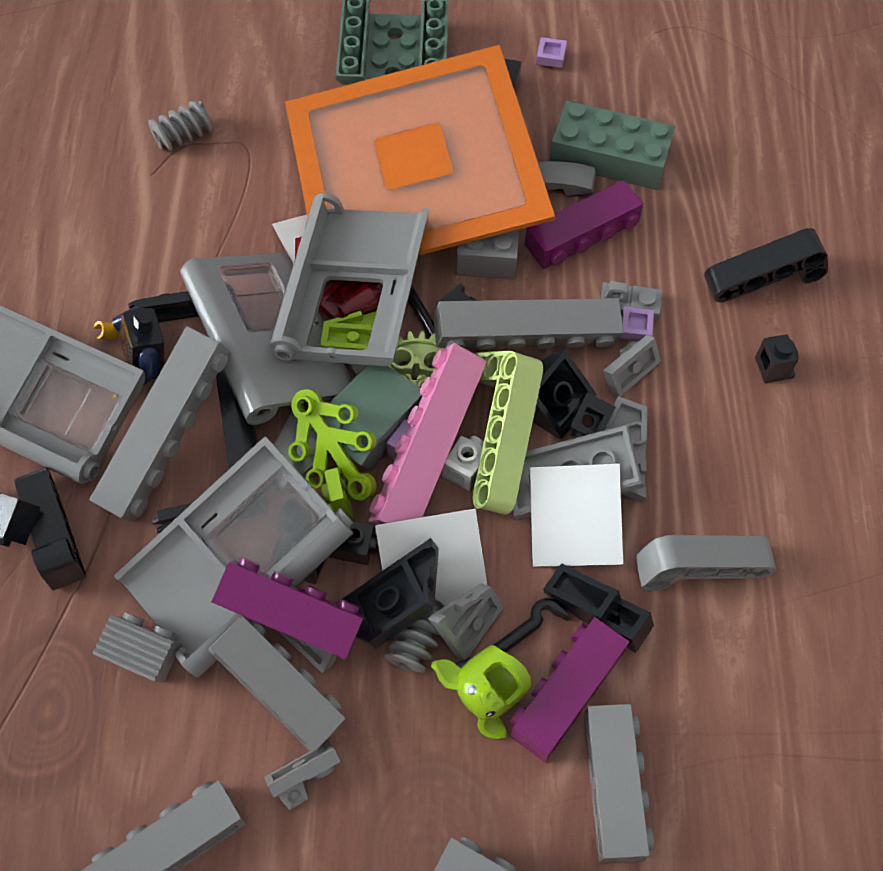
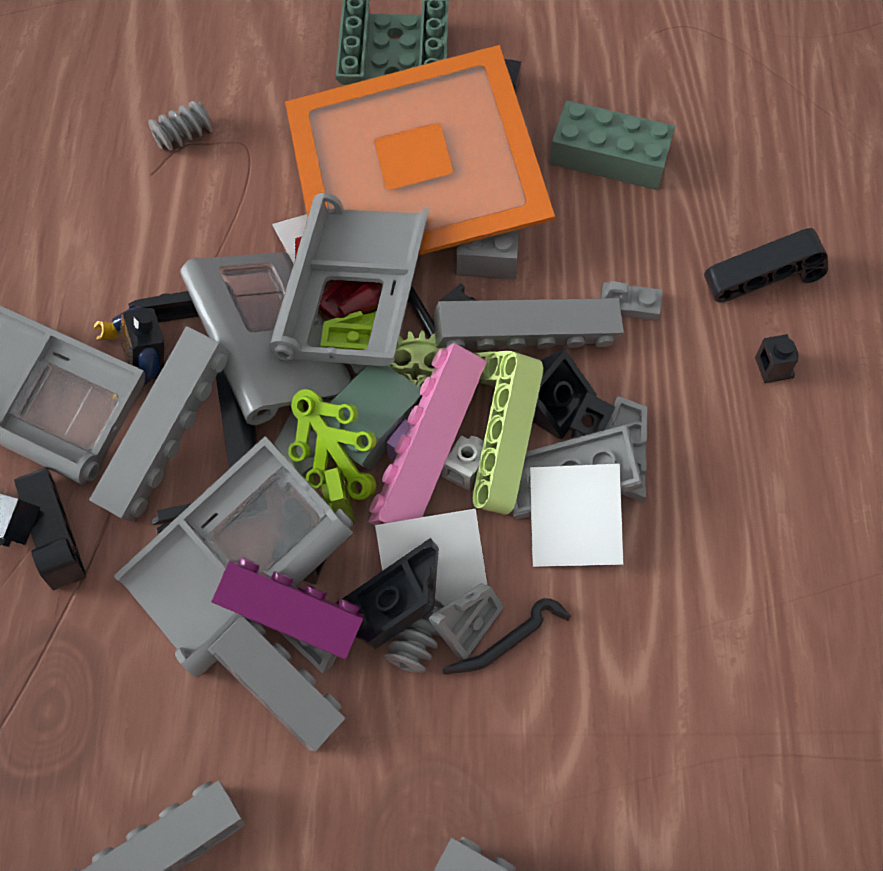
light grey brick [93,612,182,683] -> none
light grey hinge [264,741,341,810] -> none
black brick [329,521,378,565] -> none
lime piece [431,645,531,739] -> none
magenta brick [510,617,629,762] -> none
magenta brick [524,180,644,269] -> none
lavender plate [536,37,567,68] -> none
light grey slope [538,161,597,196] -> none
black slope [543,563,654,653] -> none
light grey brick [584,704,654,864] -> none
light grey hinge [603,335,661,397] -> none
lavender plate [620,306,654,341] -> none
light grey beam [635,535,777,591] -> none

